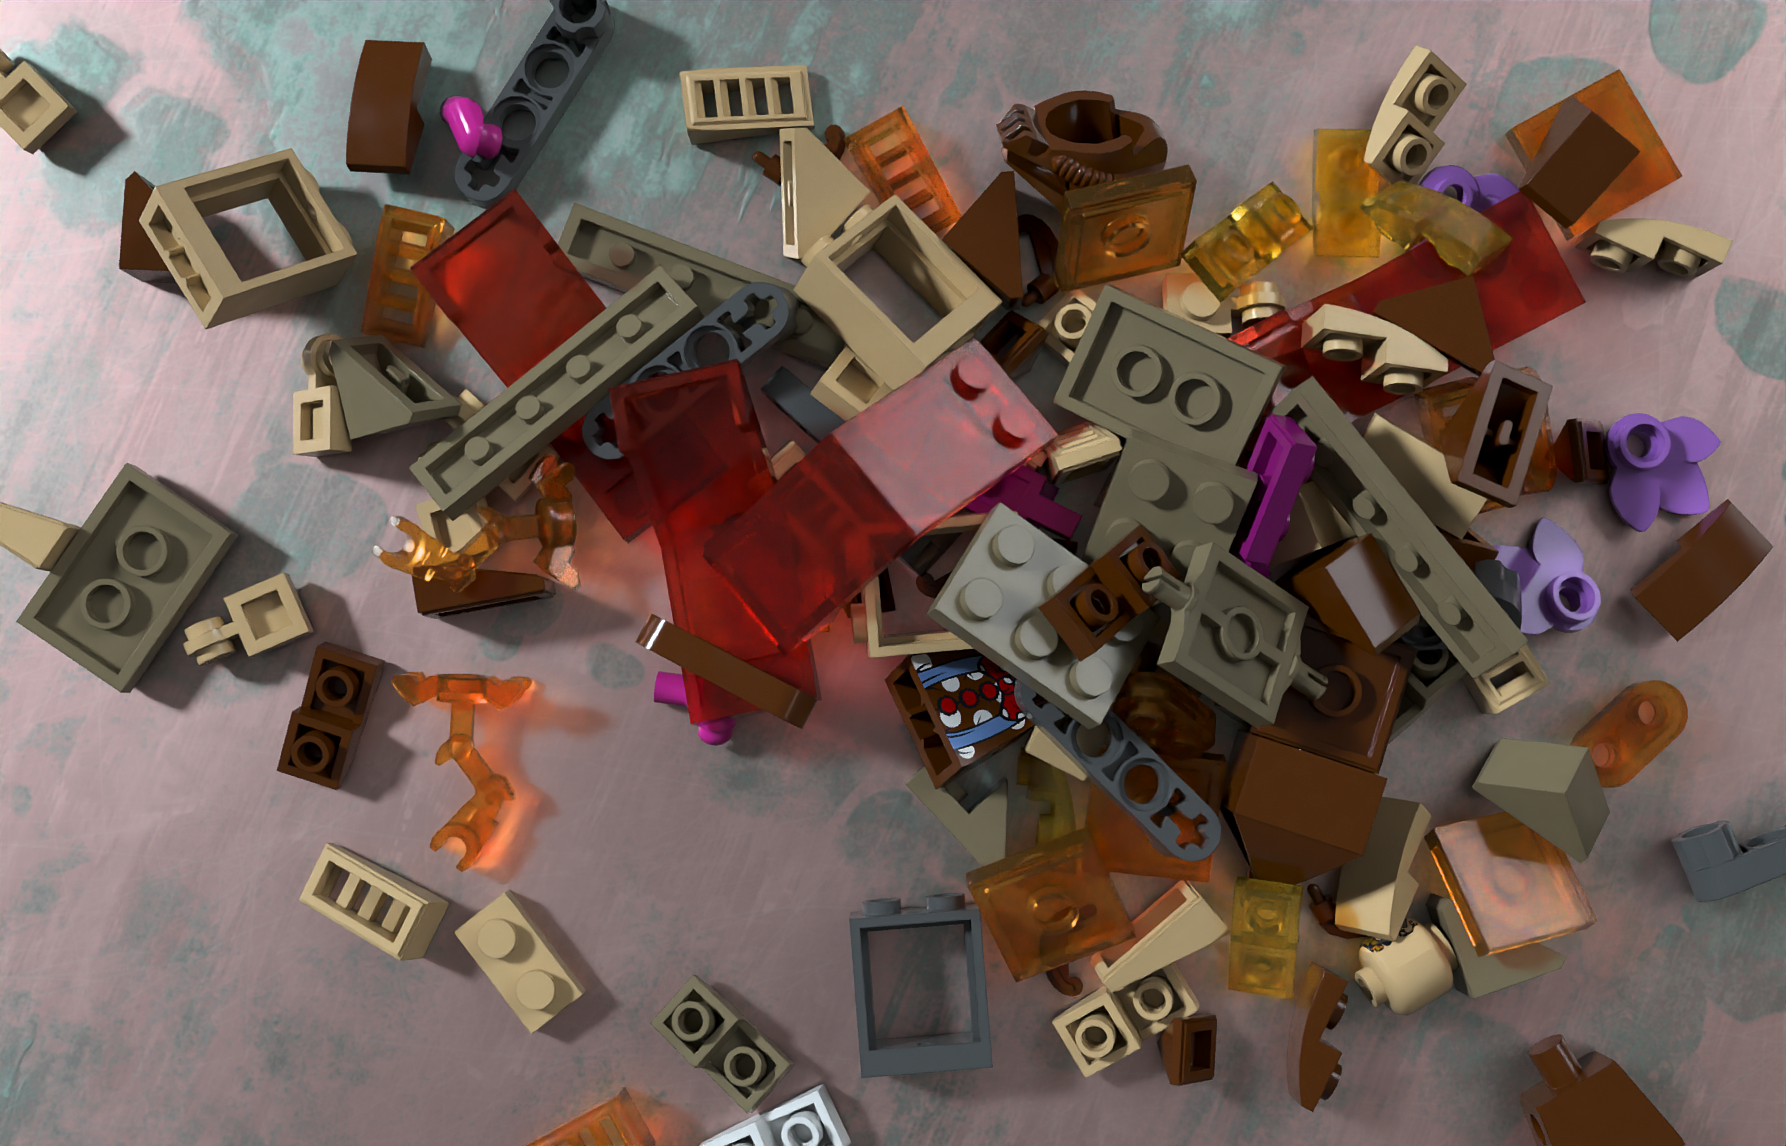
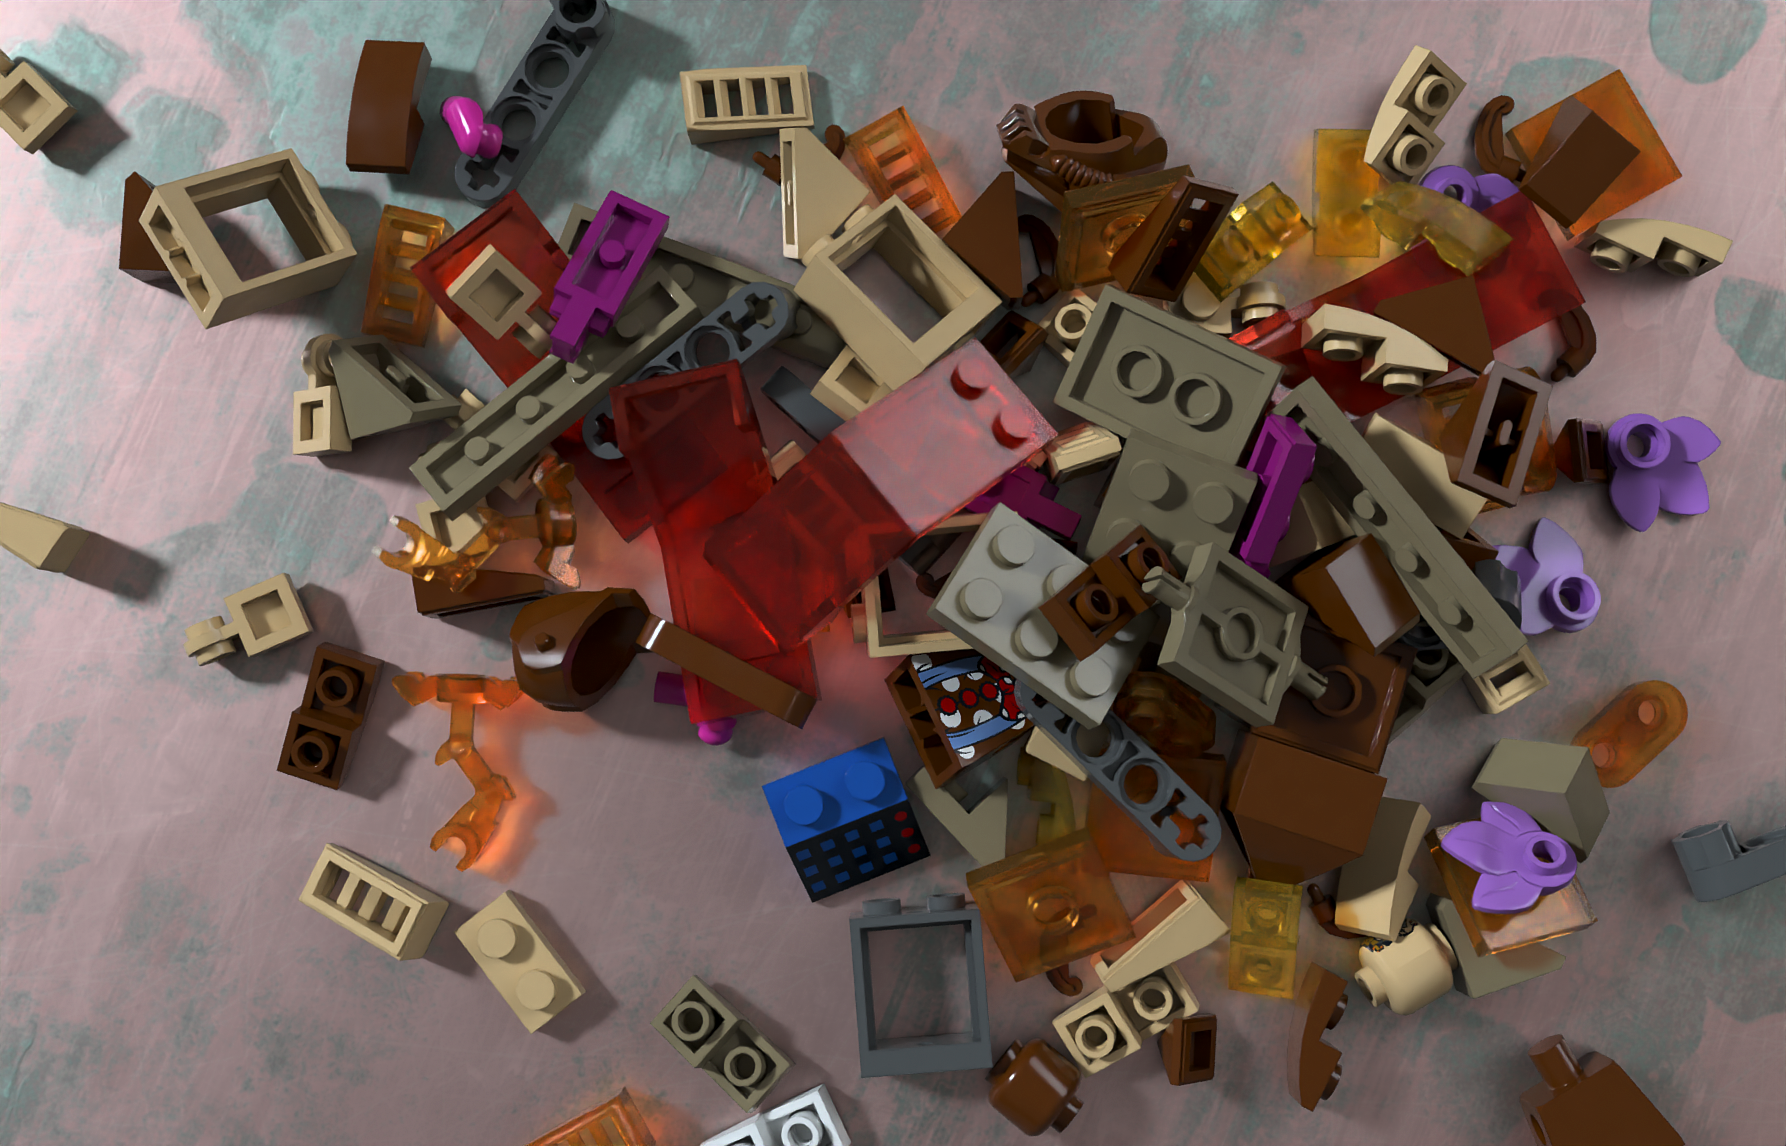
dark tan plate [16,463,239,693] -> none
reddish brown slope [1630,499,1773,642] -> none
none -> tan plate [445,244,557,359]
none -> reddish brown helmet [509,587,652,712]
none -> magenta hinge [549,190,670,364]
none -> blue slope [762,737,931,903]
none -> reddish brown head [985,1038,1084,1136]
none -> reddish brown slope [1108,175,1239,303]
none -> medium lavender plate [1441,802,1577,914]
none -> reddish brown piece [1474,95,1527,183]
none -> reddish brown piece [1538,288,1596,382]

